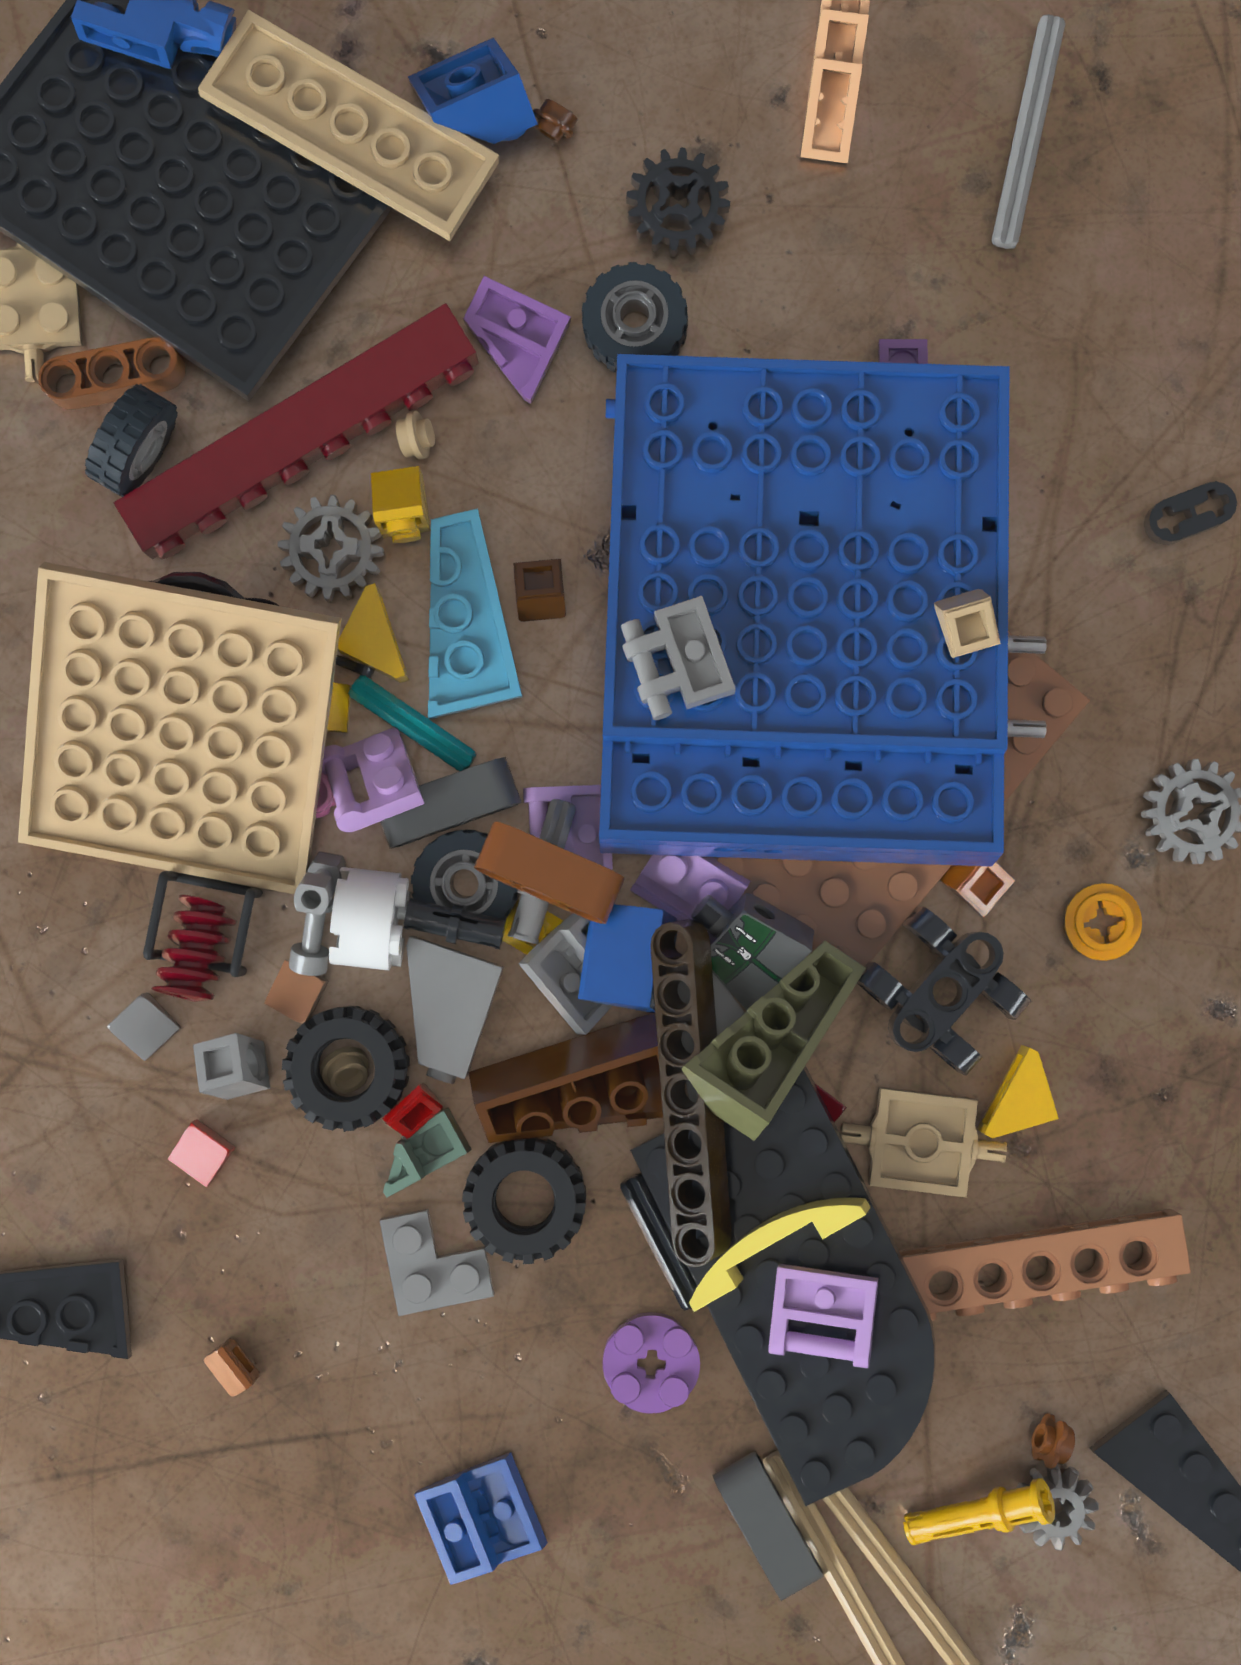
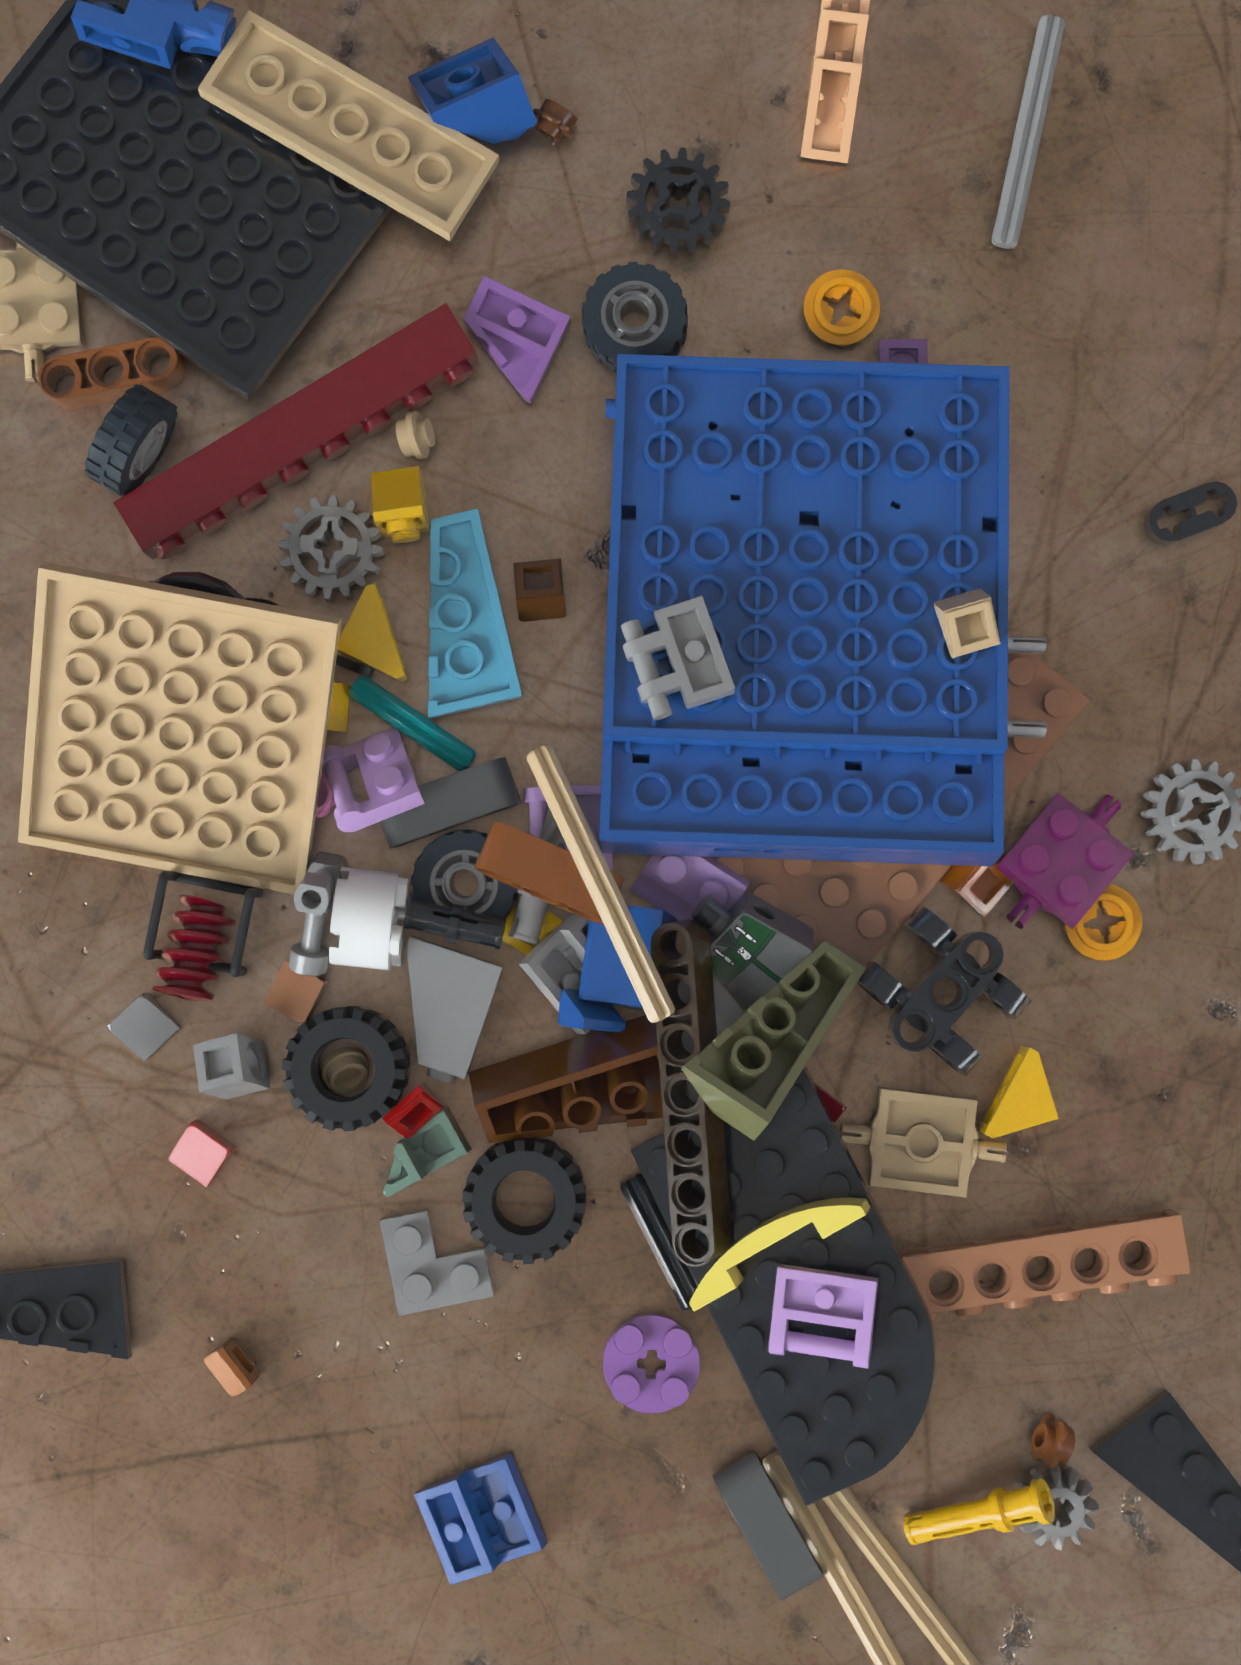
none -> tan axle [527,744,675,1023]
none -> blue slope [558,989,626,1032]
none -> light orange gear [803,269,880,348]
none -> magenta plate [996,793,1134,929]

